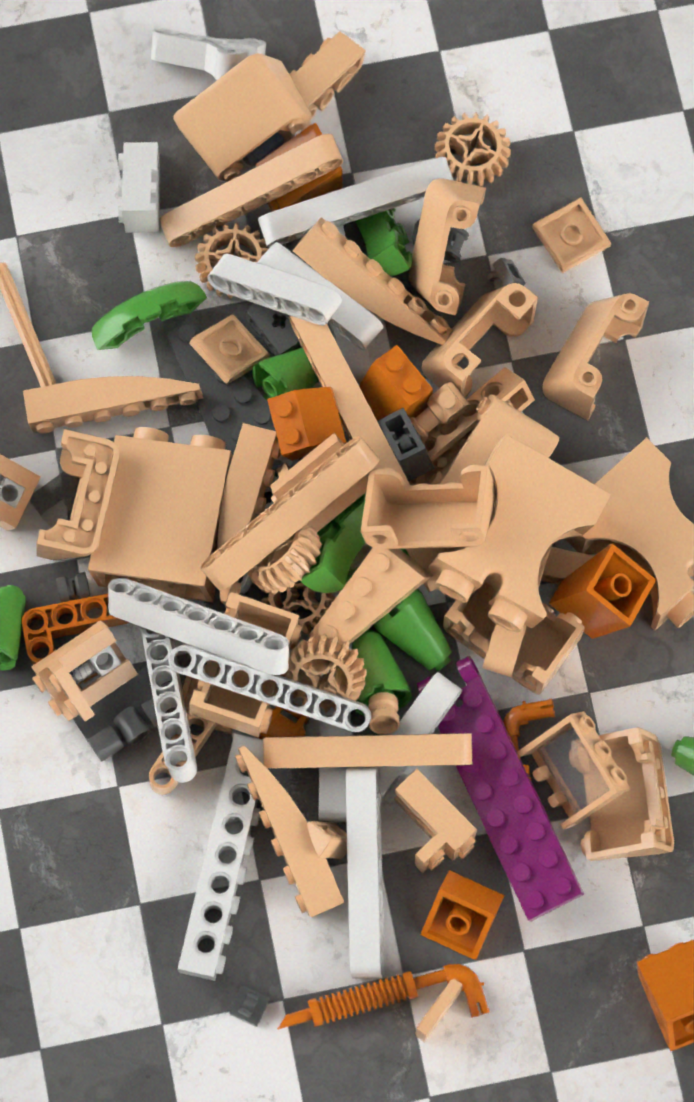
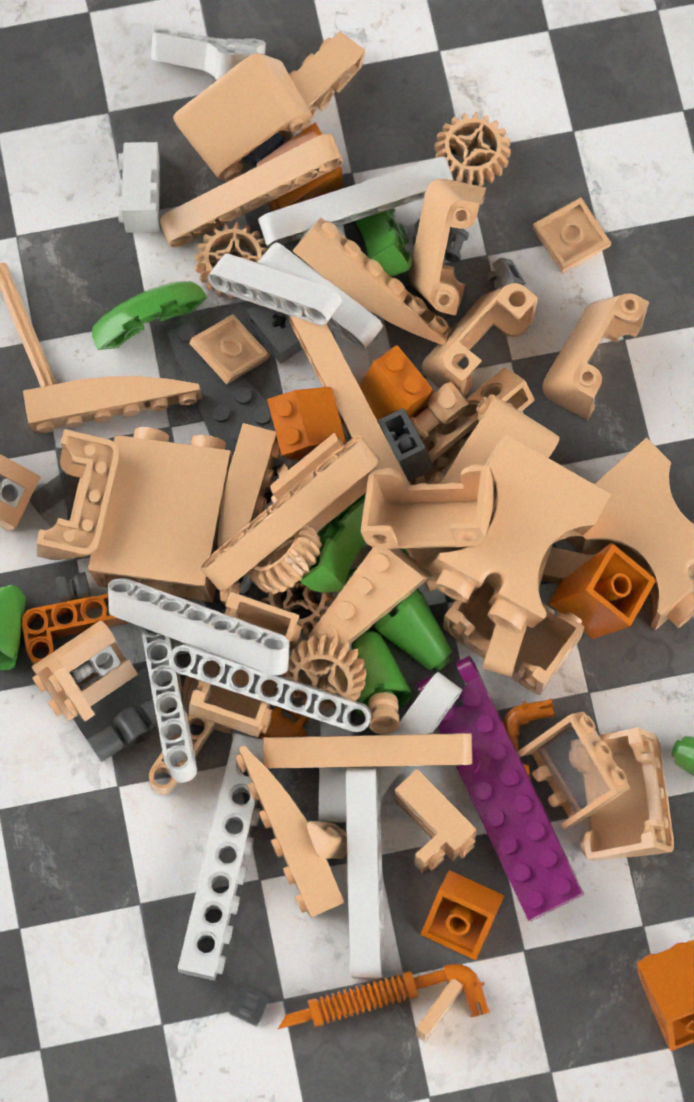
bright green cone [252,348,319,402] -> none

